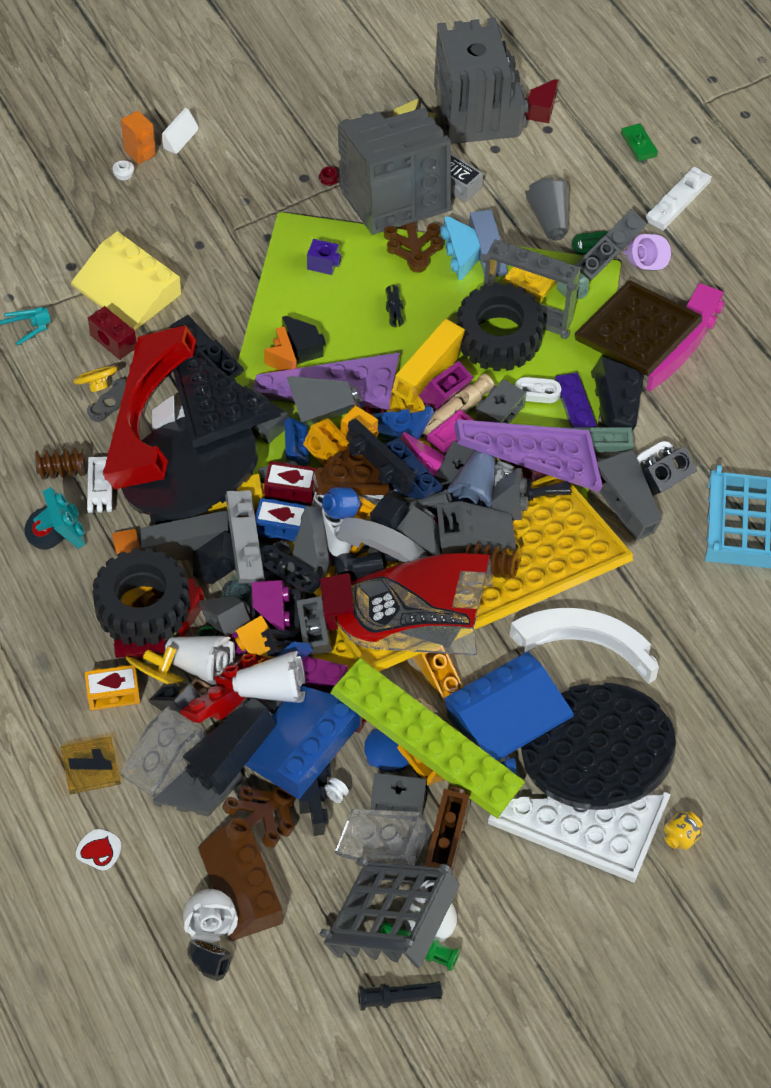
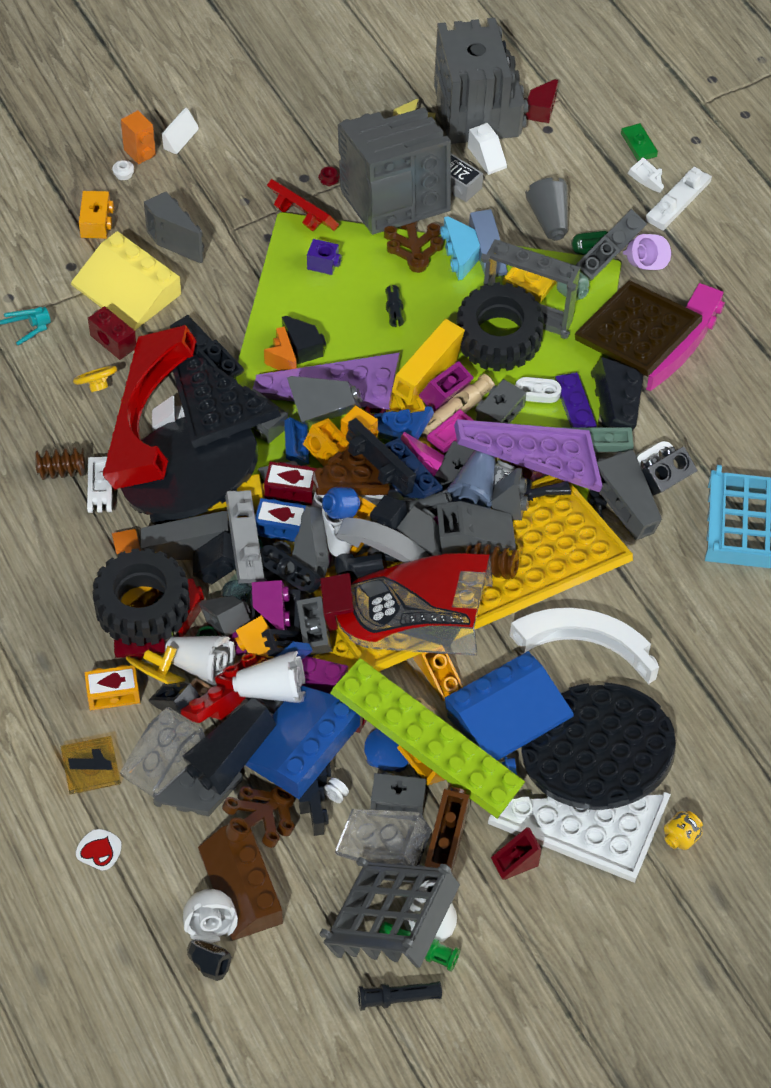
teal plate [24,487,86,550] -> none
dark grey piece [87,378,126,422] -> none
none -> light orange brick [79,191,114,239]
none -> dark grey slope [144,191,204,263]
none -> red hinge [266,179,339,231]
none -> white slope [468,123,507,175]
none -> dark red slope [491,827,542,880]
none -> black piece [587,489,607,520]
none -> white slope [628,158,664,193]

